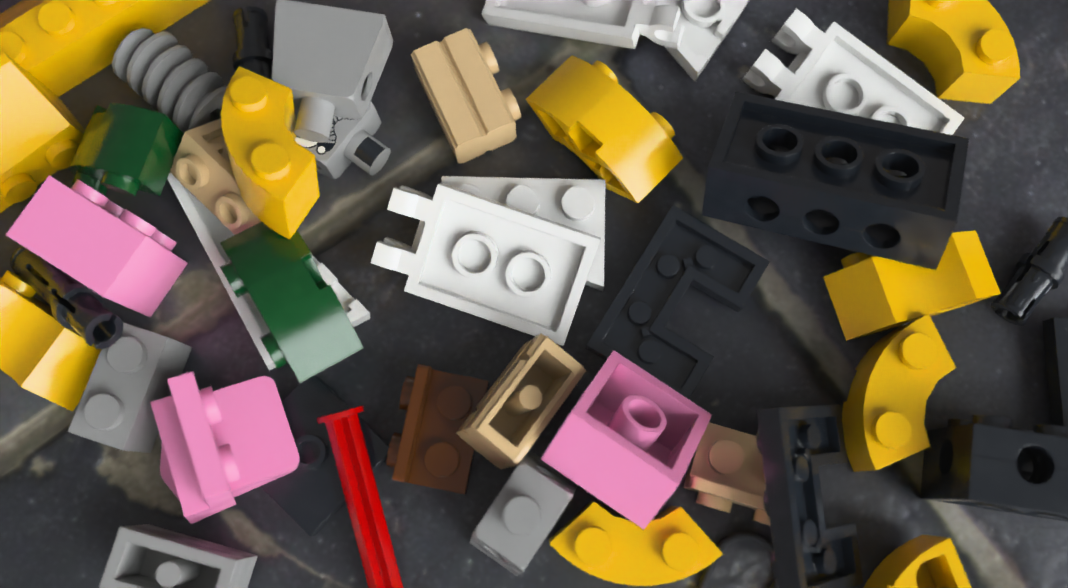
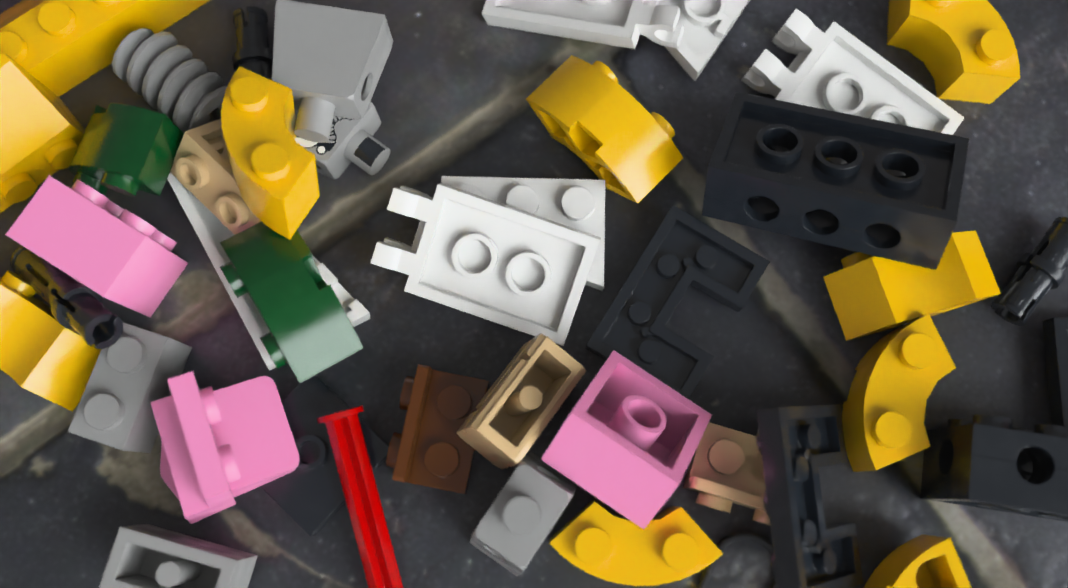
tan brick [411,28,522,164] -> none

